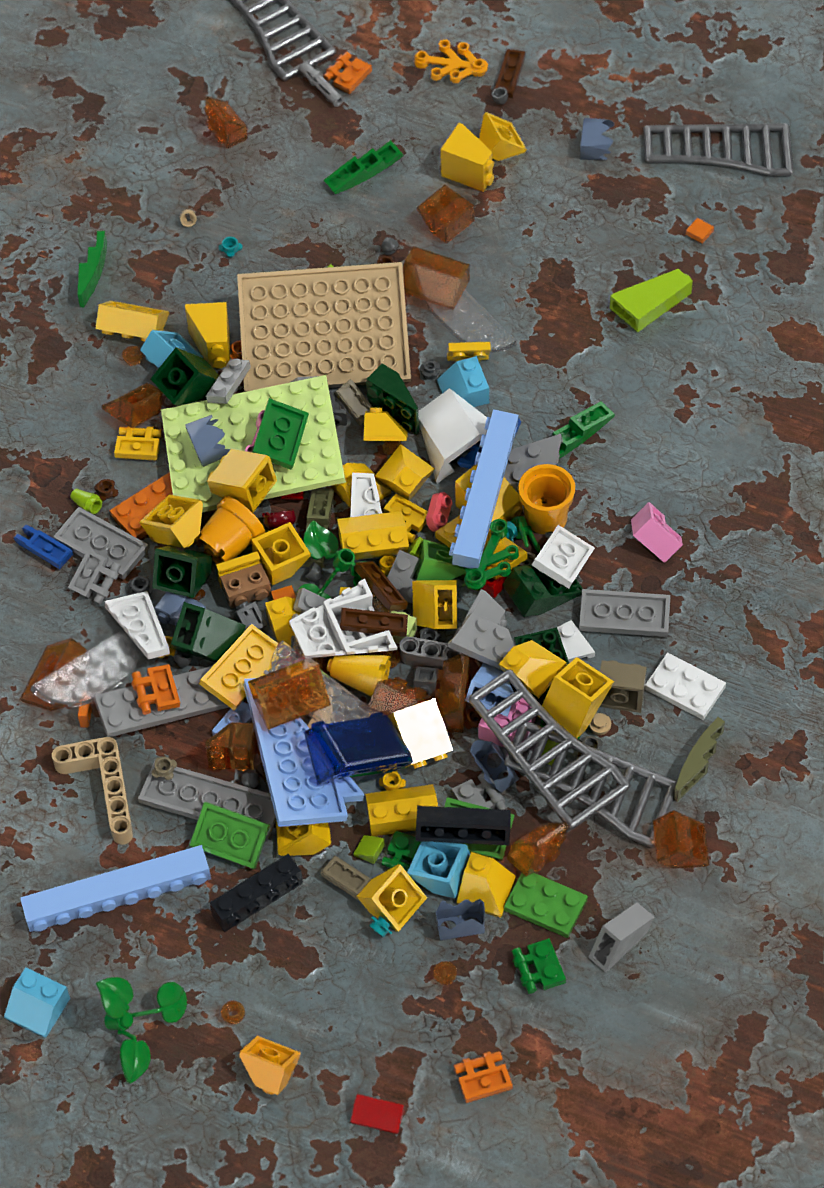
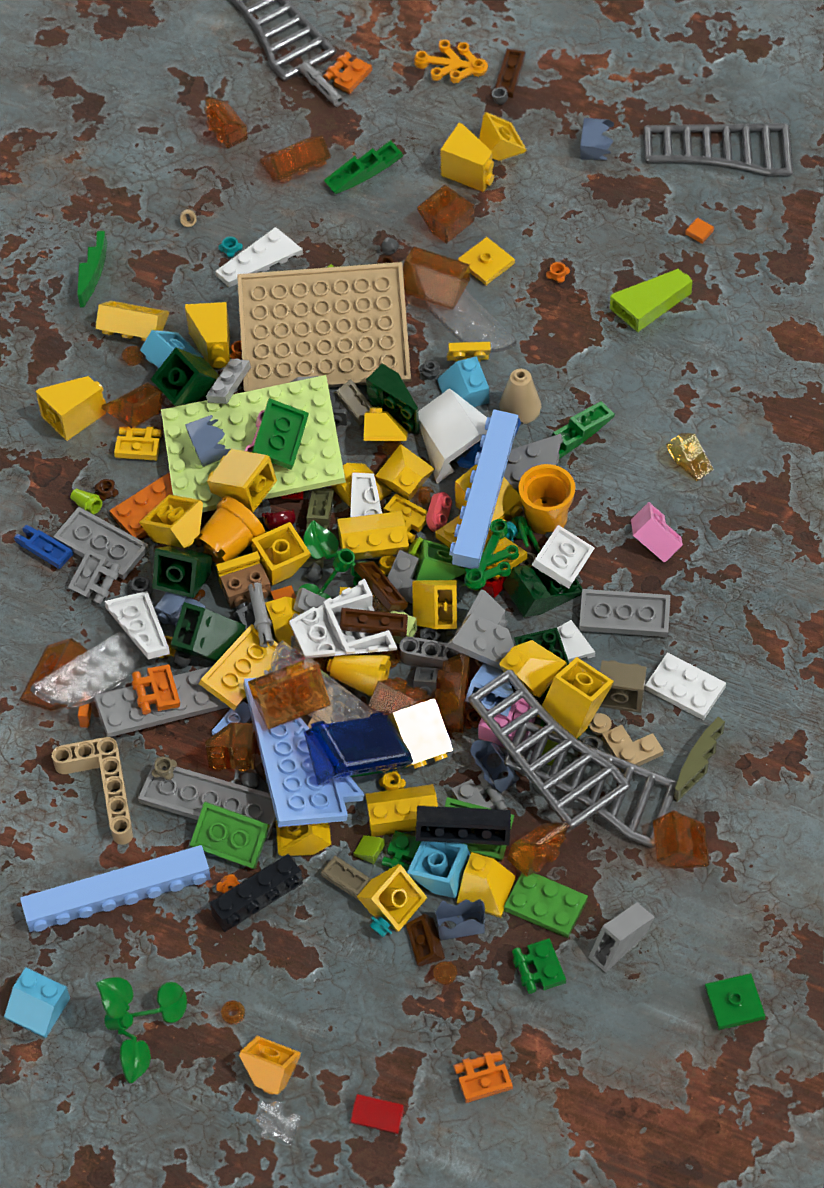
none -> yellow slope [36,376,106,441]
none -> white wing [216,227,303,287]
none -> orange plate [216,874,240,894]
none -> light grey pin [248,583,274,647]
none -> clear hips [255,1099,301,1145]
none -> clear orange slope [260,136,332,183]
none -> reddish brown slope [406,914,445,966]
none -> clear orange hinge [419,486,434,504]
none -> yellow plate [458,237,515,285]
none -> tan cone [499,369,541,424]
none -> orange plate [546,262,570,283]
none -> tan plate [602,725,664,773]
none -> clear yellow slope [666,433,714,481]
none -> green plate [705,973,766,1030]

